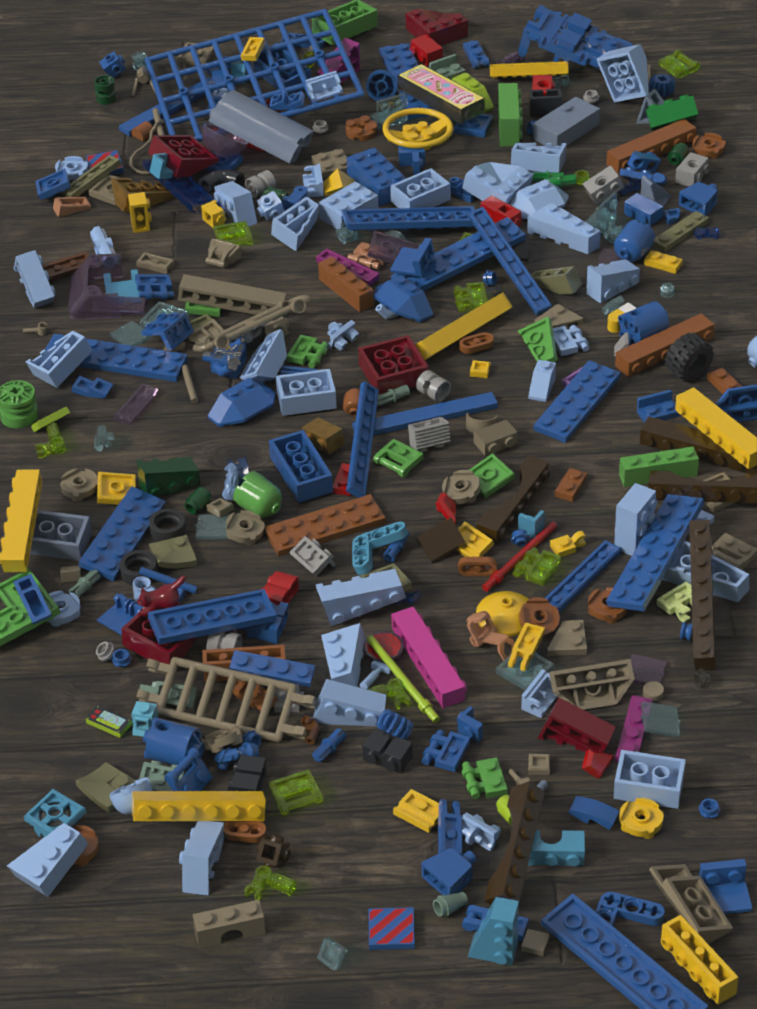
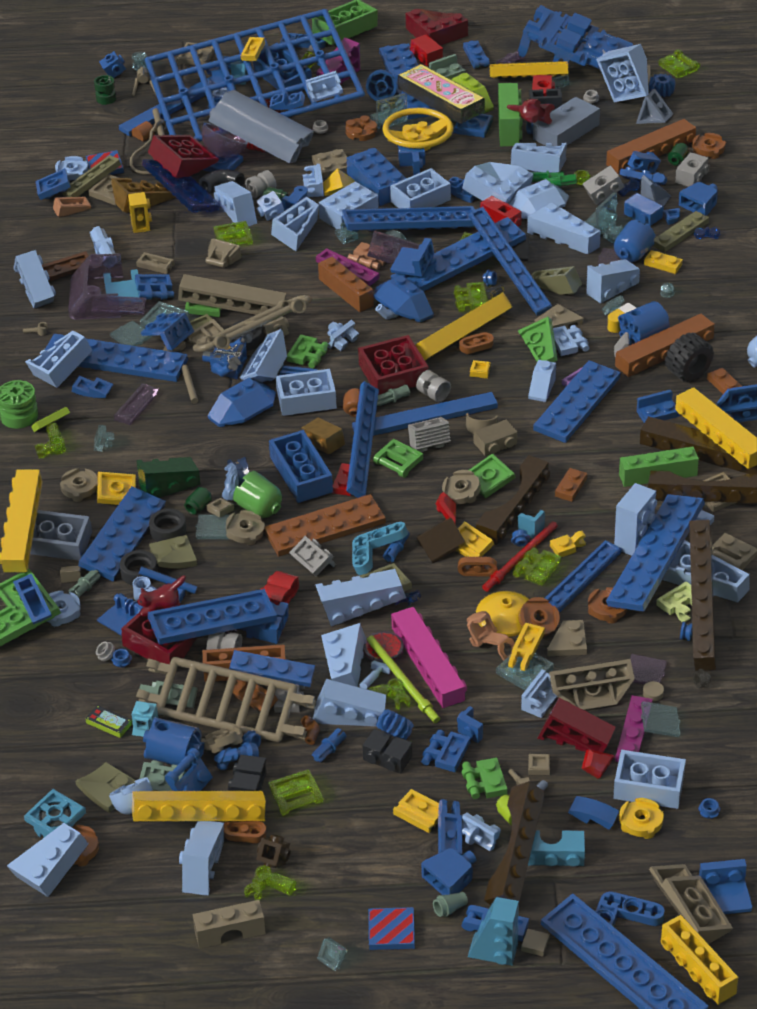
dark azure panel [150,153,173,179] -> none
yellow brick [201,200,226,229] -> none
green wedge [646,94,698,130] -> none
none -> dark red animal [507,99,555,124]

